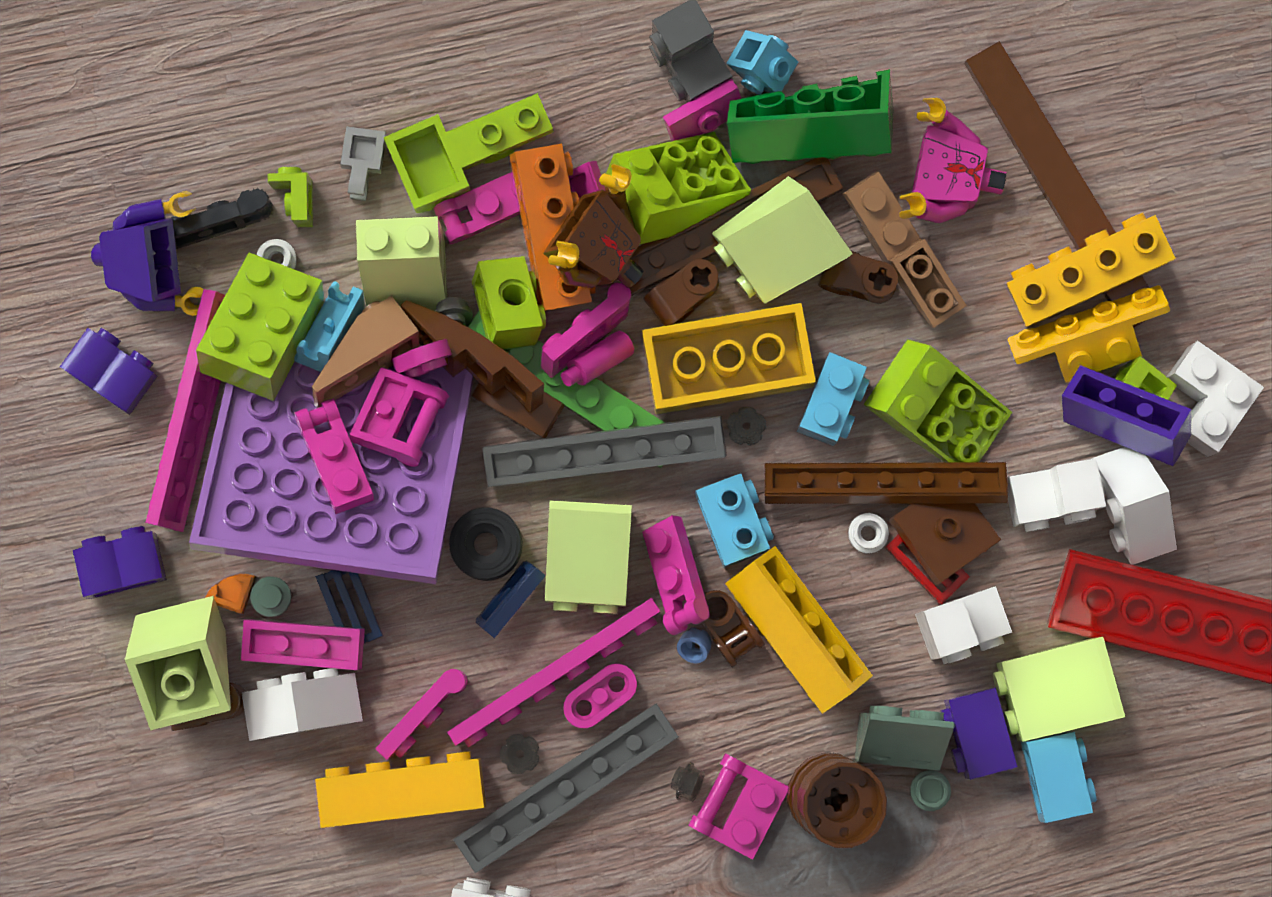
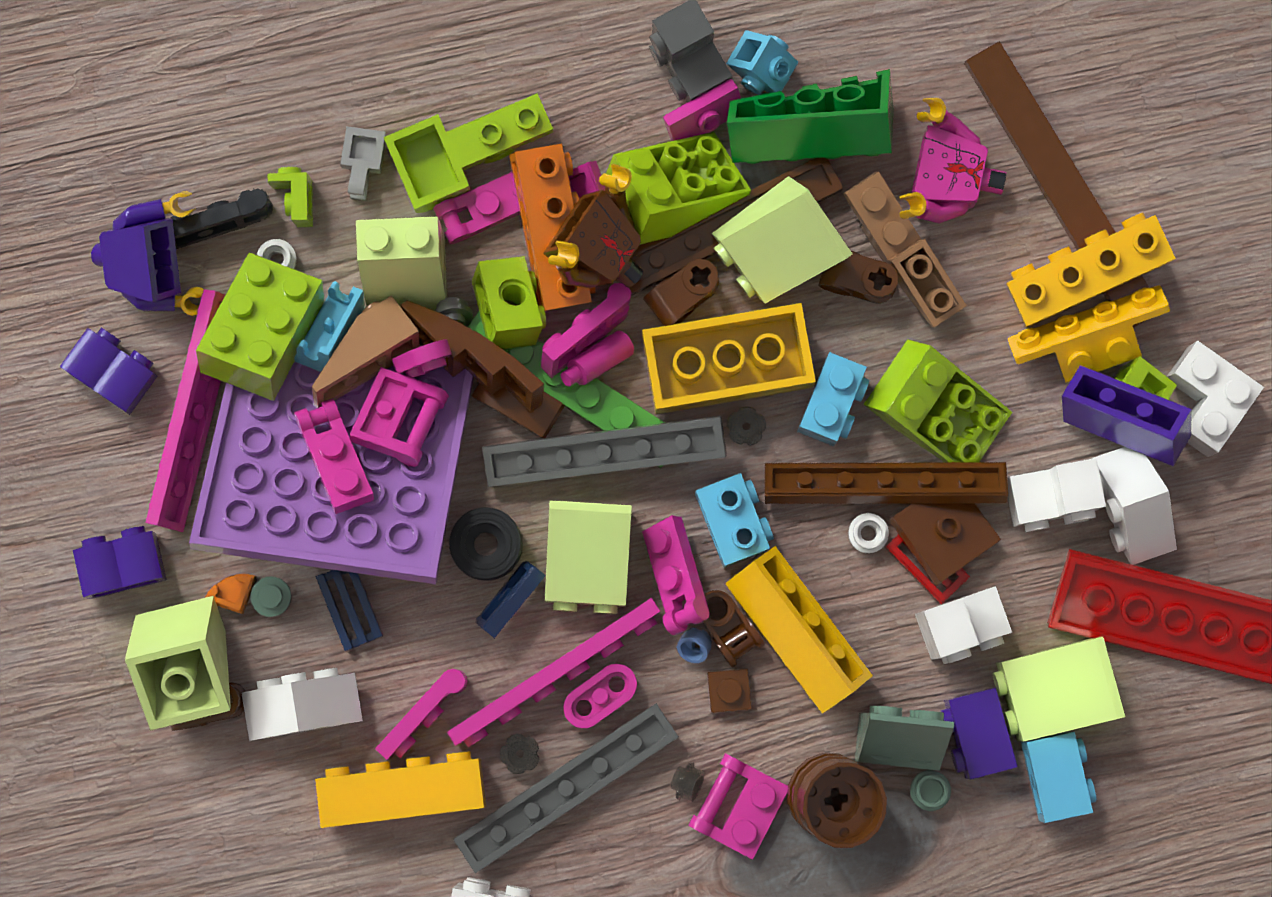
dark pink plate [241,619,365,670] -> none
none -> reddish brown plate [707,669,751,713]

